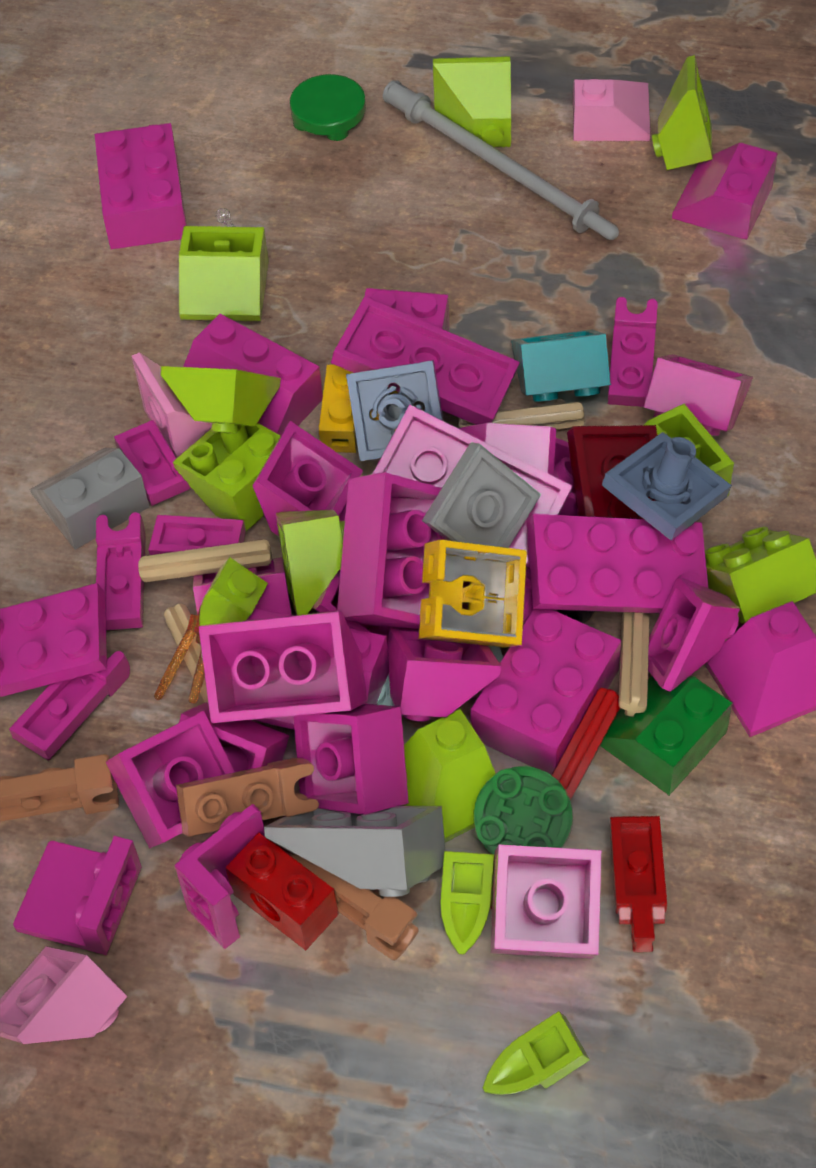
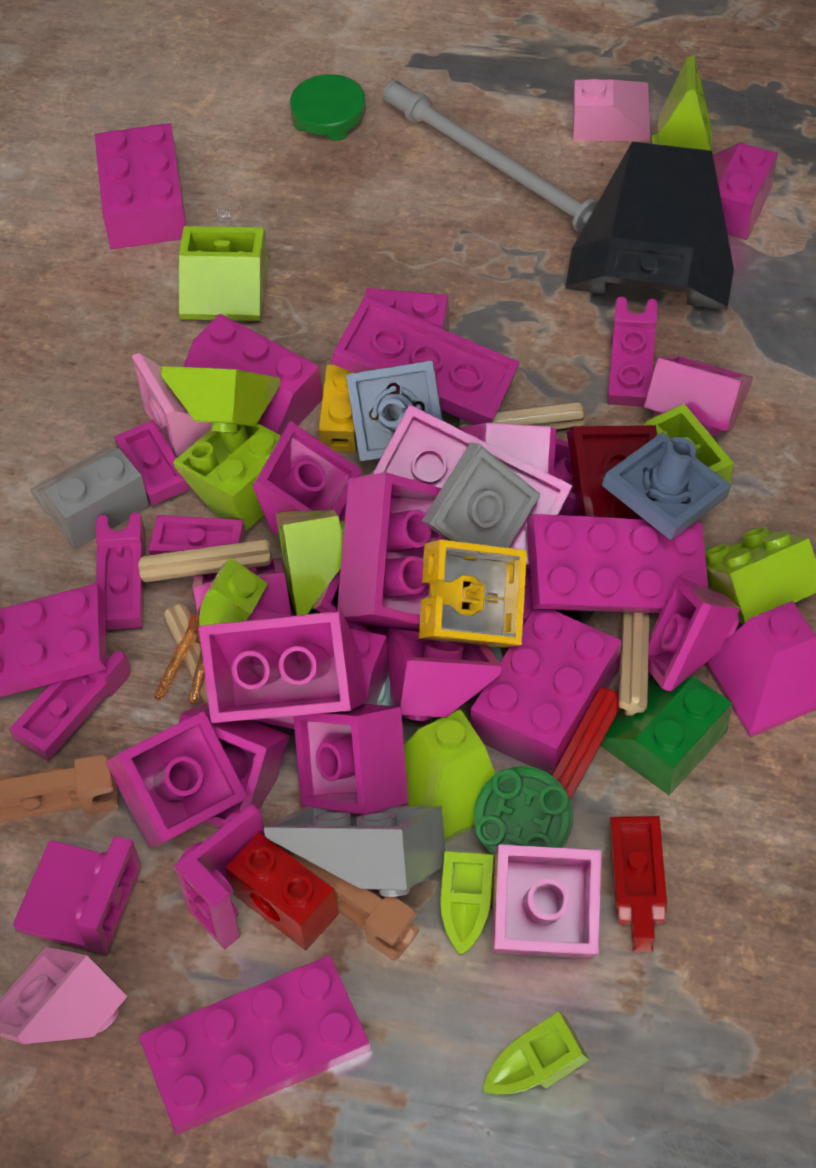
nougat plate [176,758,319,837] -> none
lime slope [433,56,511,147] -> none
teal slope [511,329,611,402] -> none
none -> dark pink plate [138,955,371,1135]
none -> black wedge [565,141,734,310]

